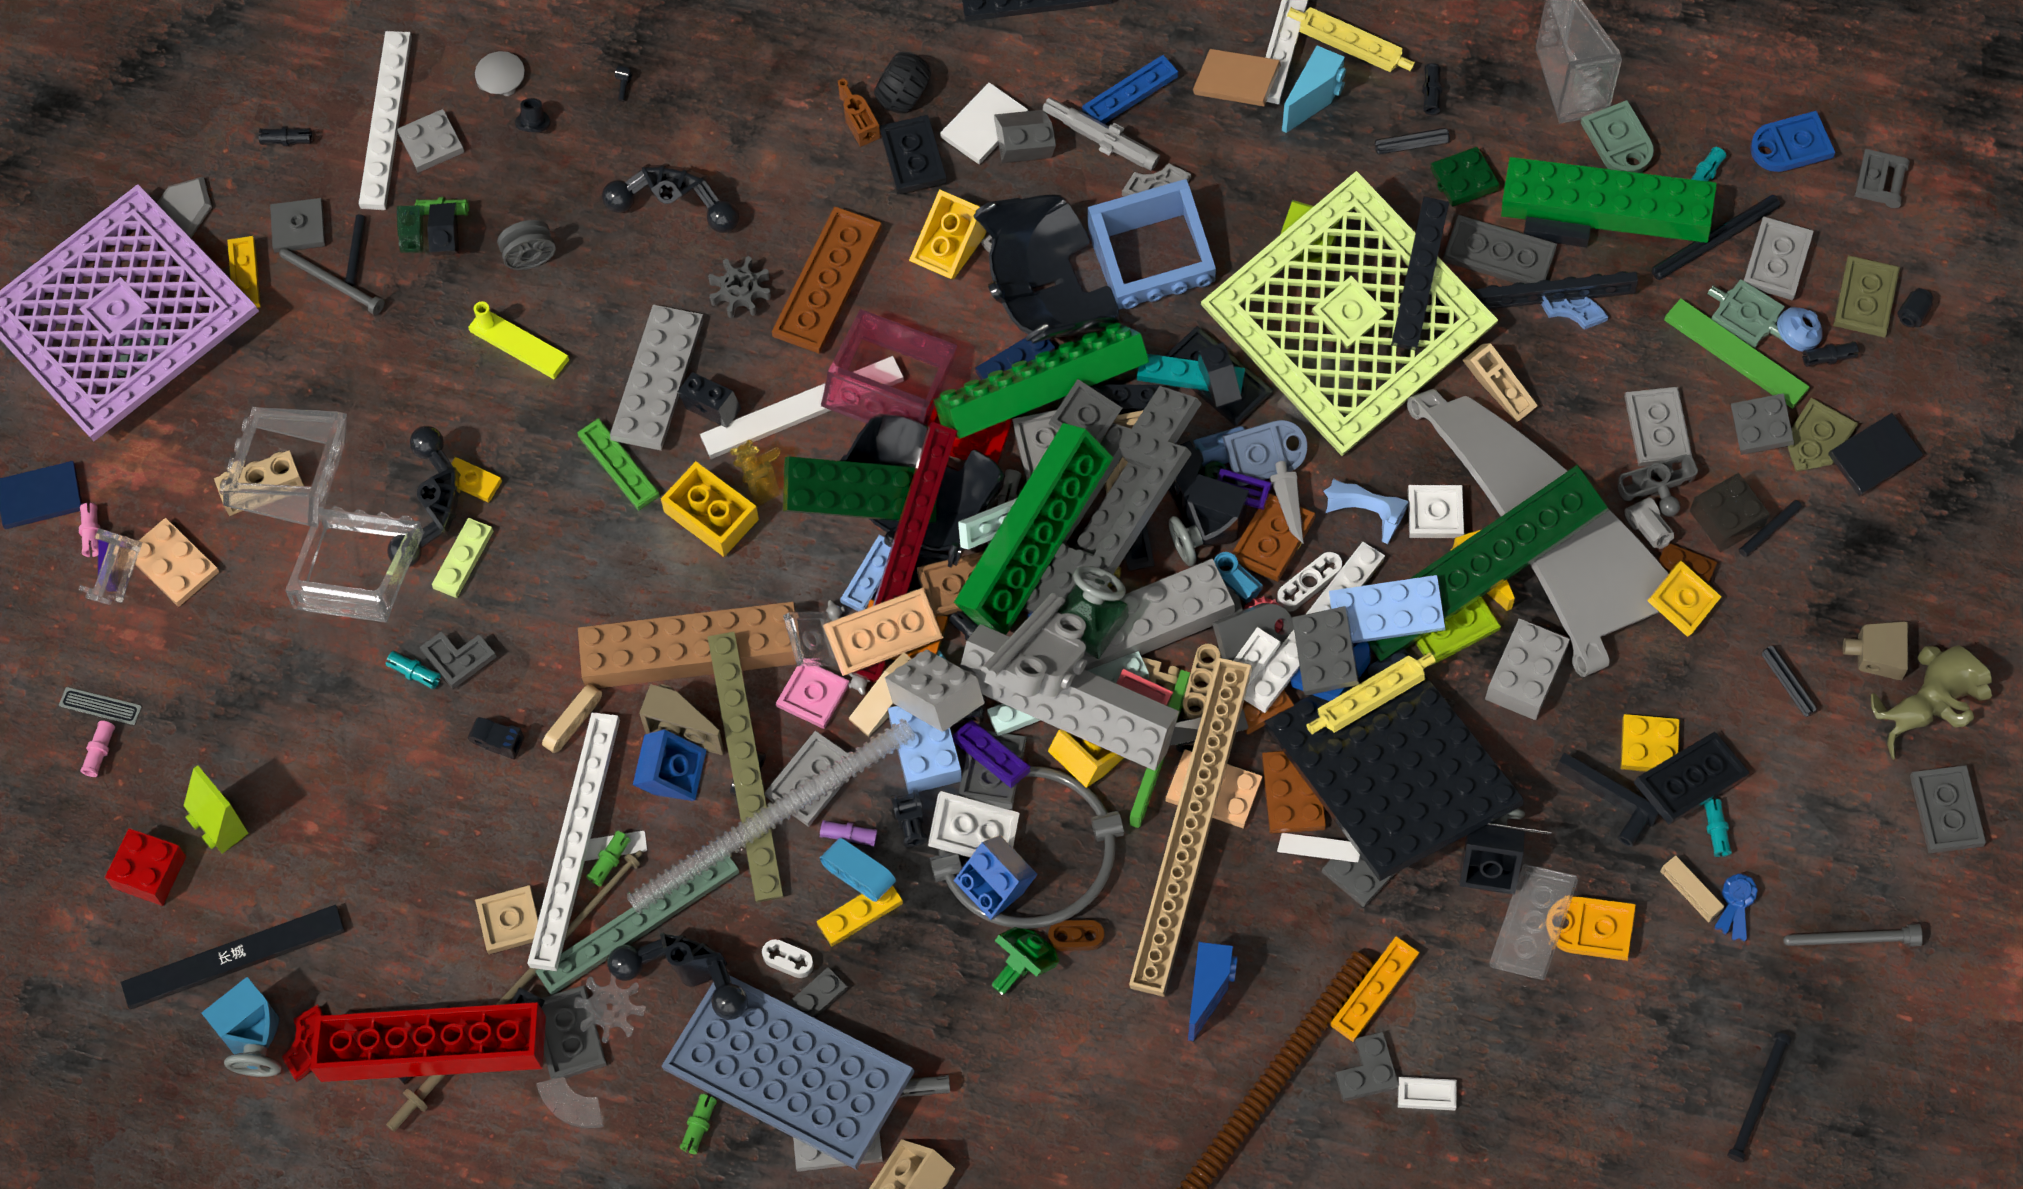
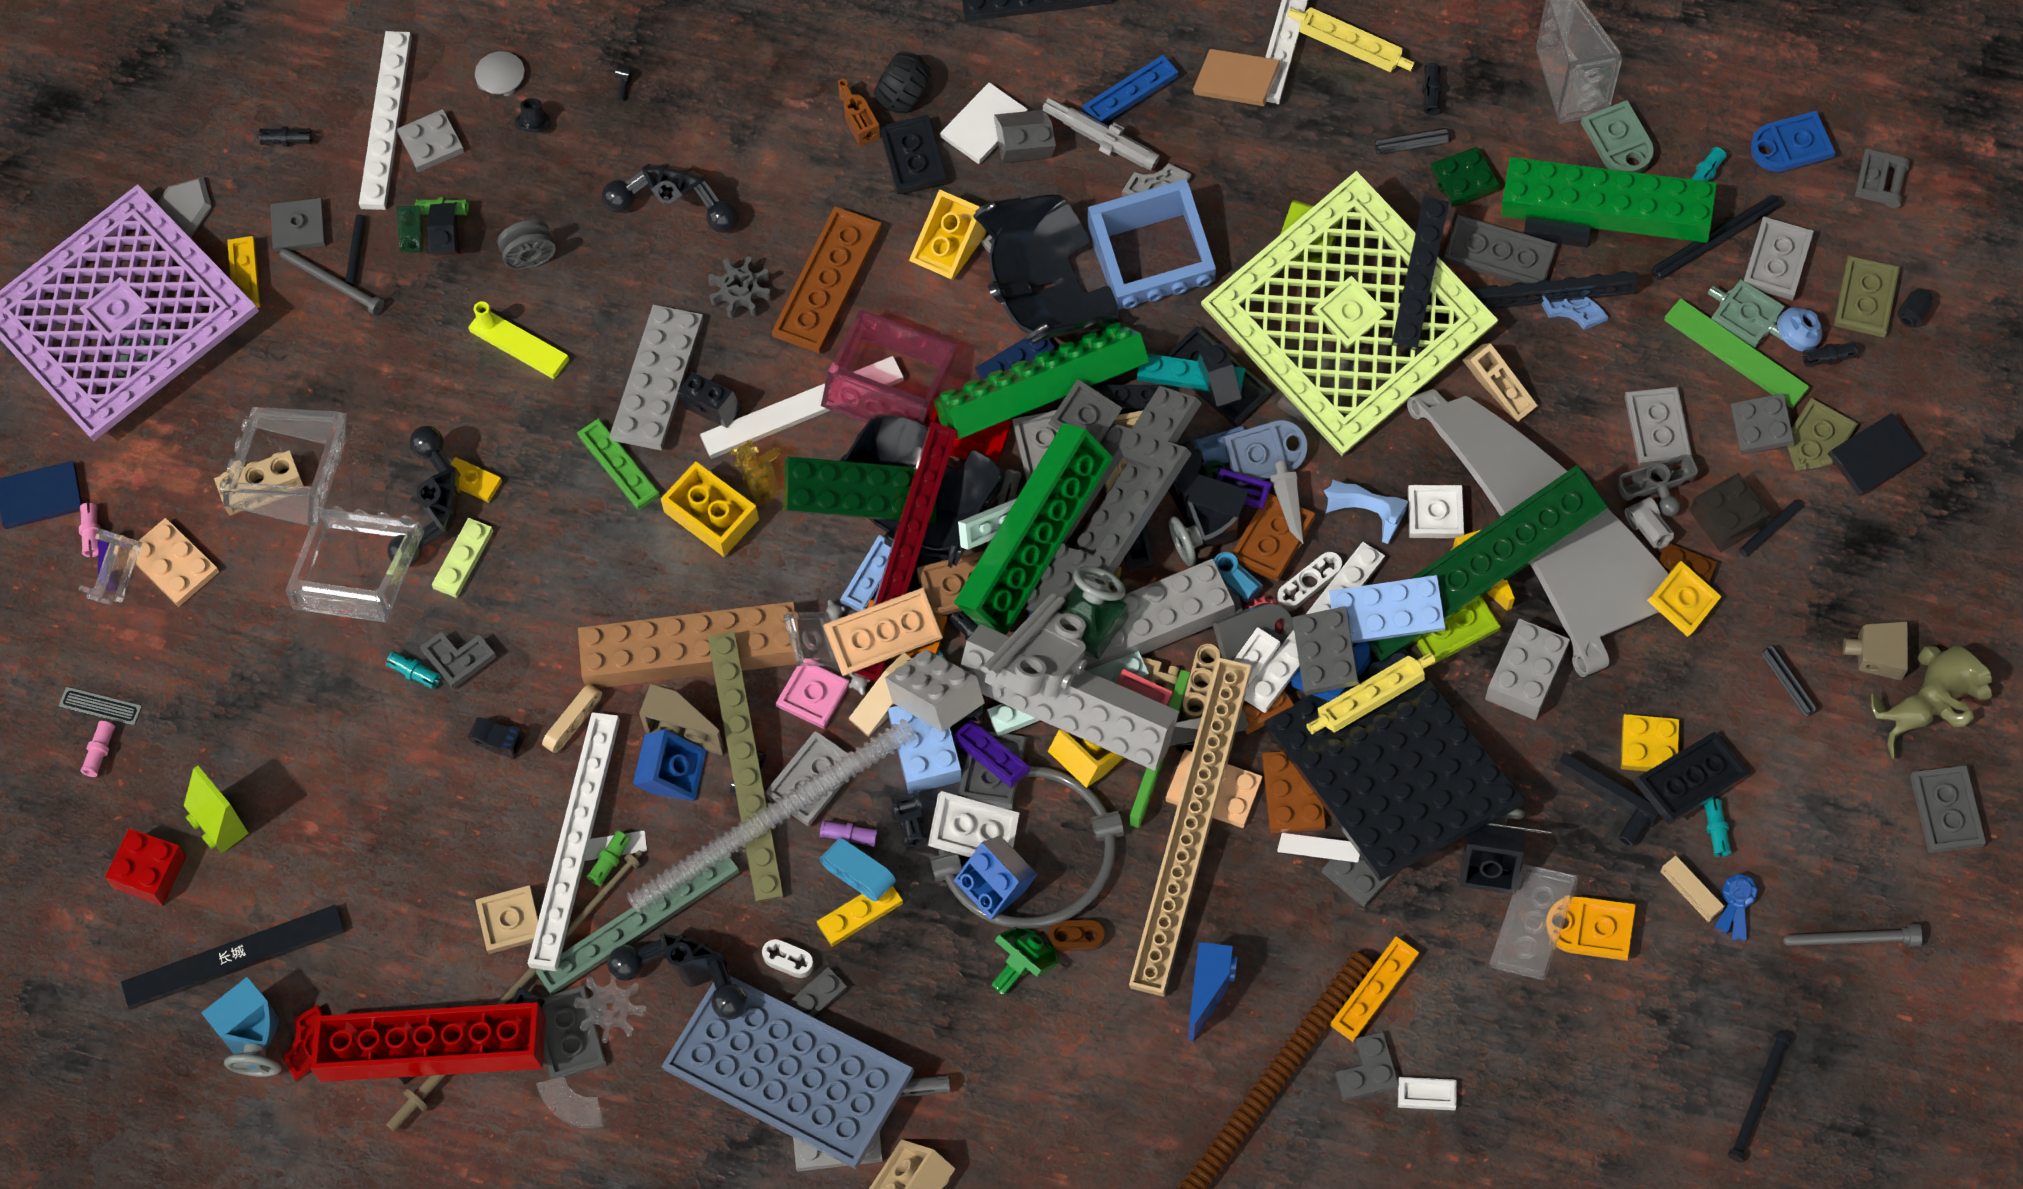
bright green pin [680,1094,717,1154] -> none
medium azure slope [1282,46,1346,133] -> none

